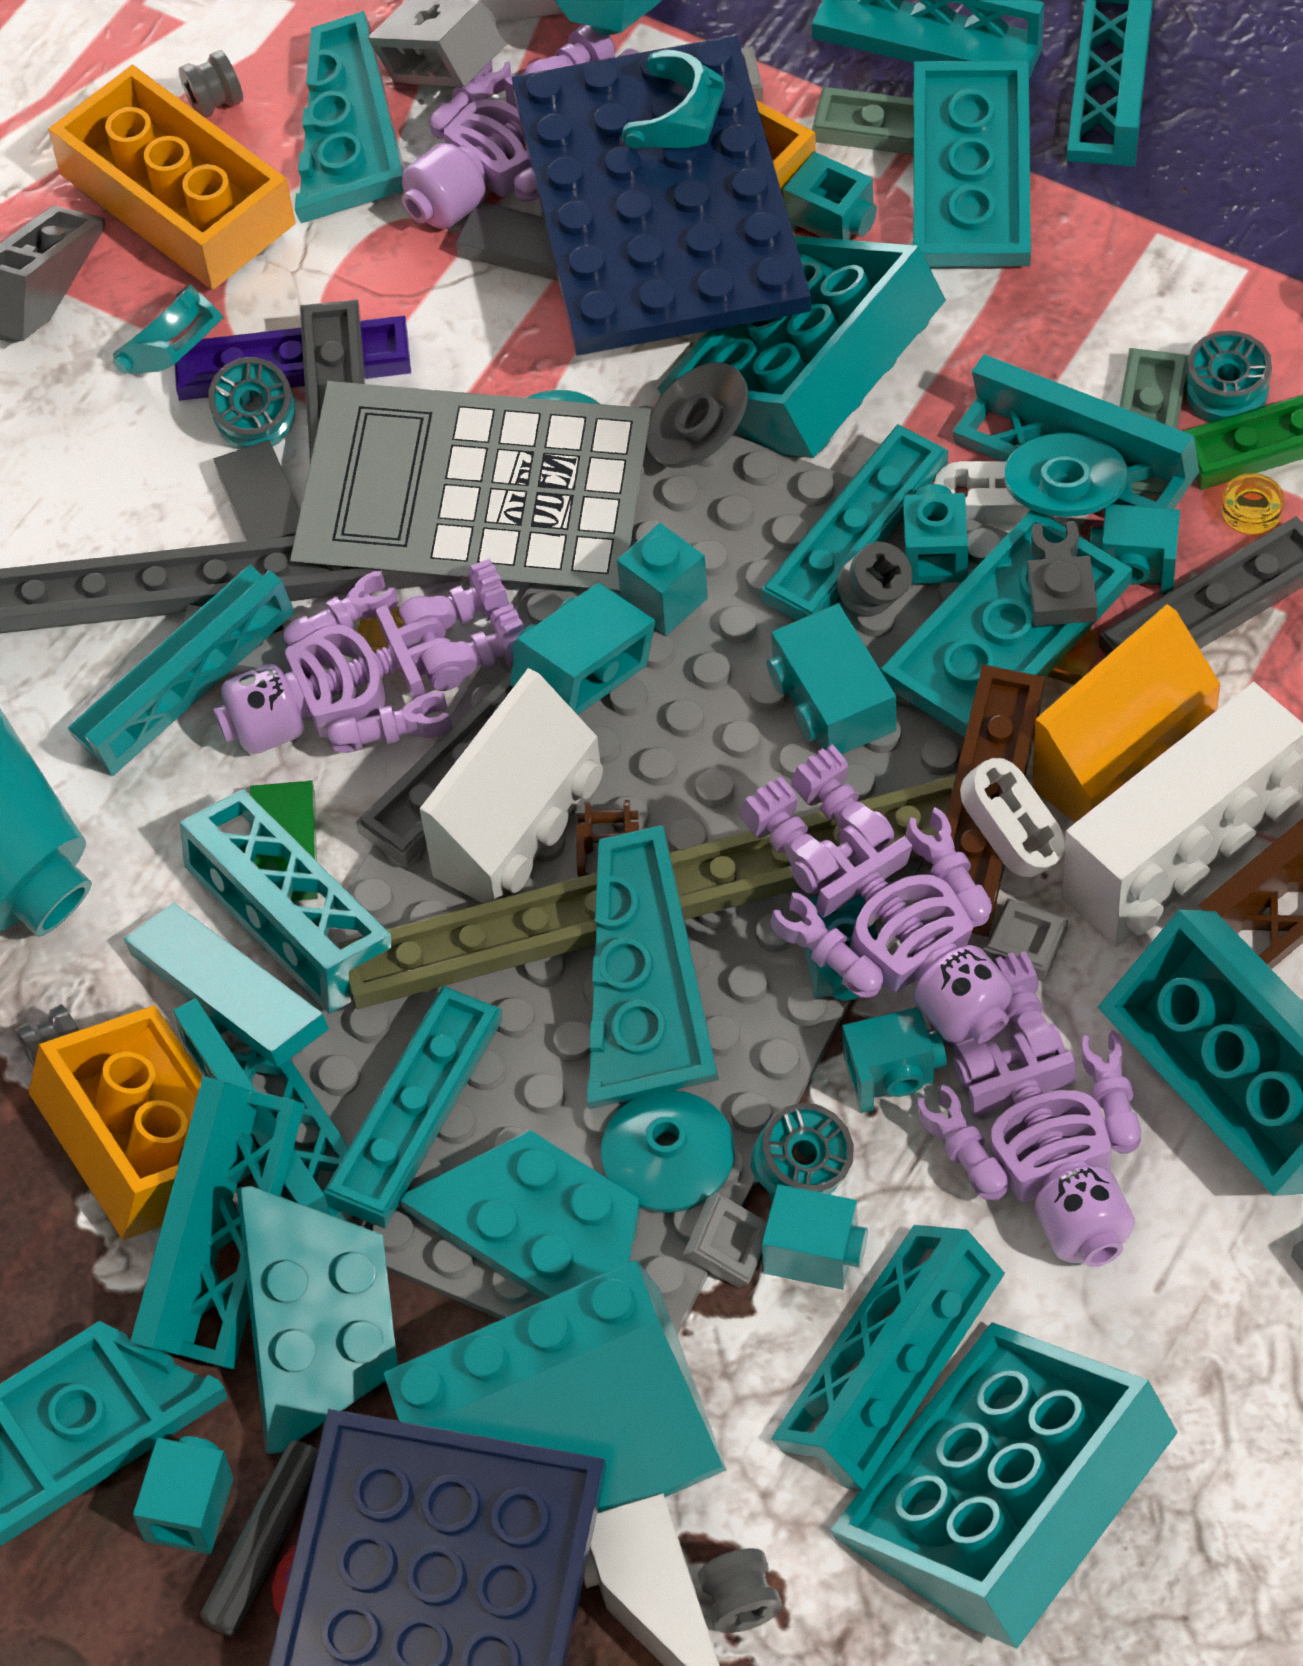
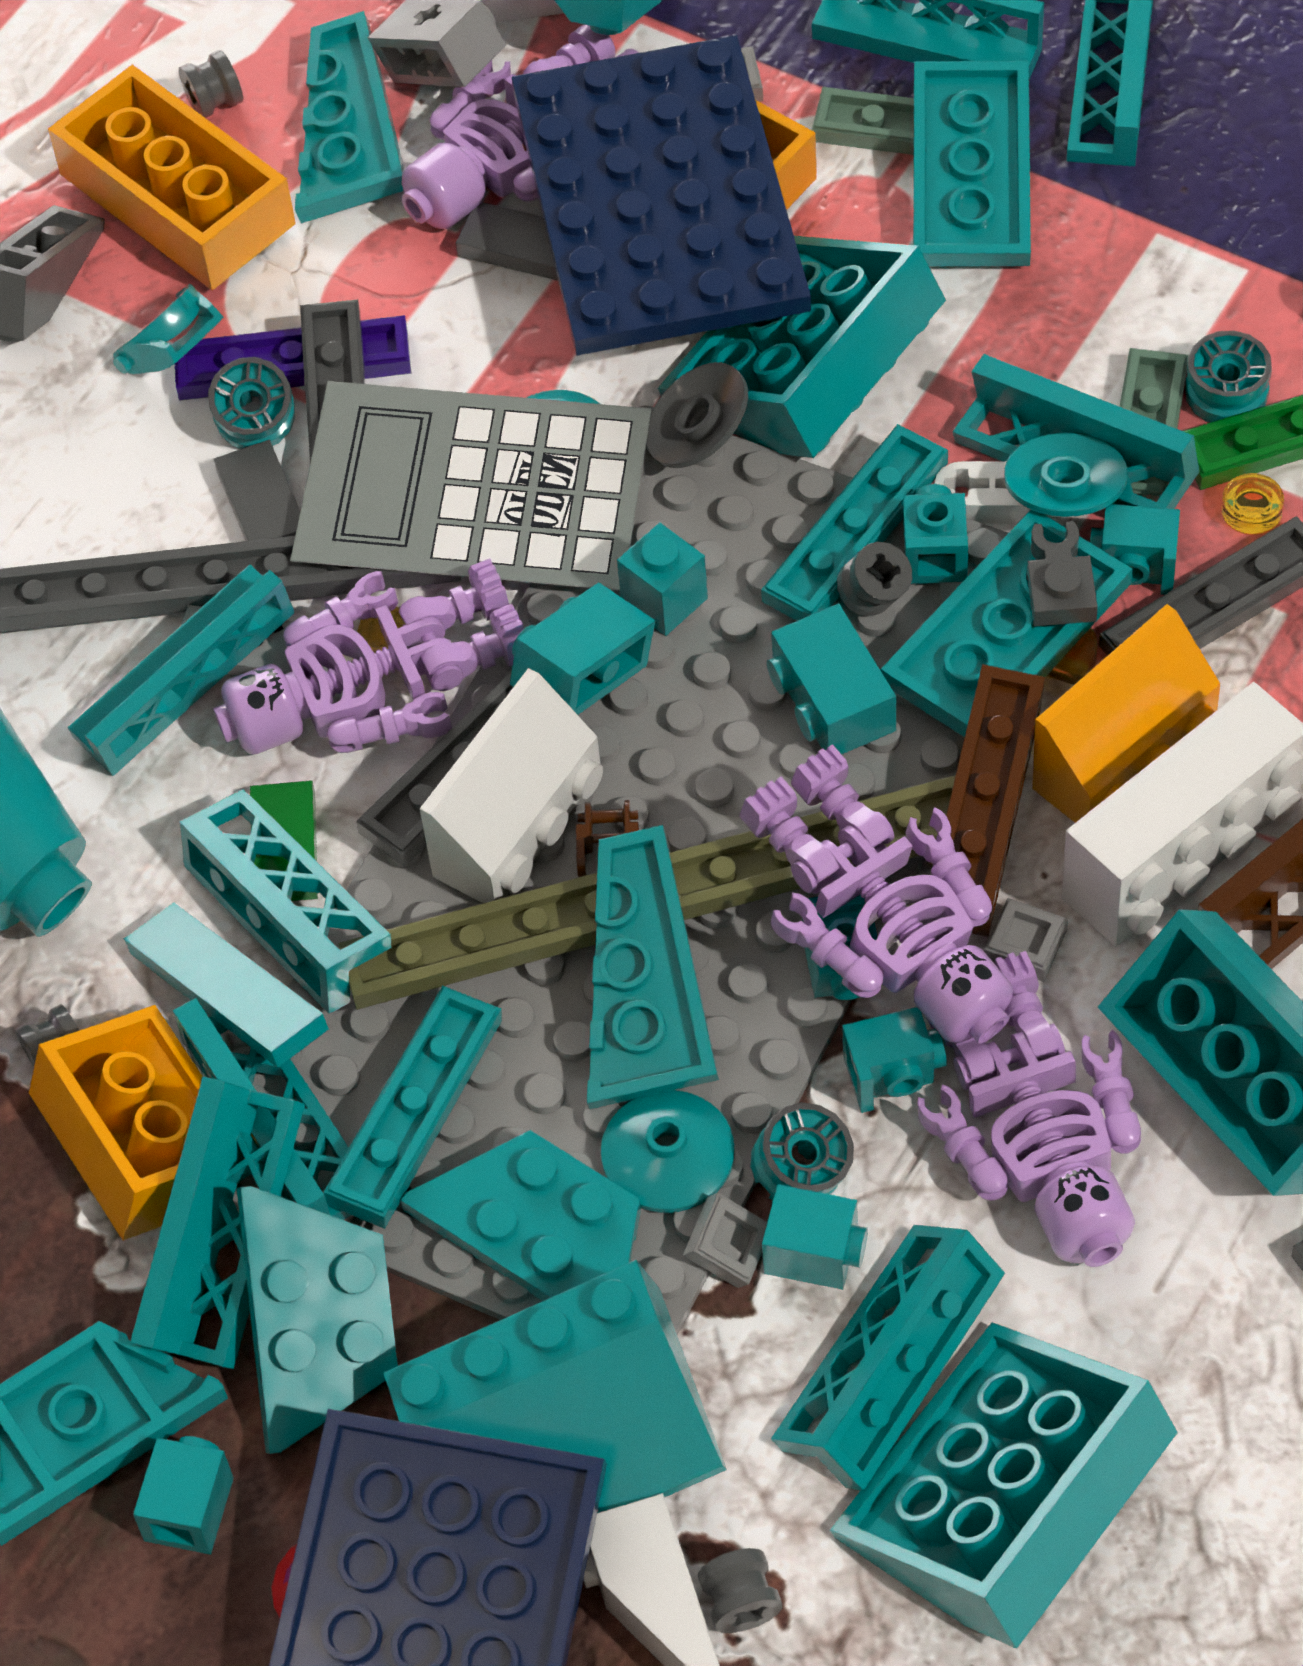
dark grey axle [201,1440,319,1636] -> none
teal helmet [621,50,725,149] -> none
teal brick [783,151,877,240] -> none
white beam [960,758,1065,877] -> none

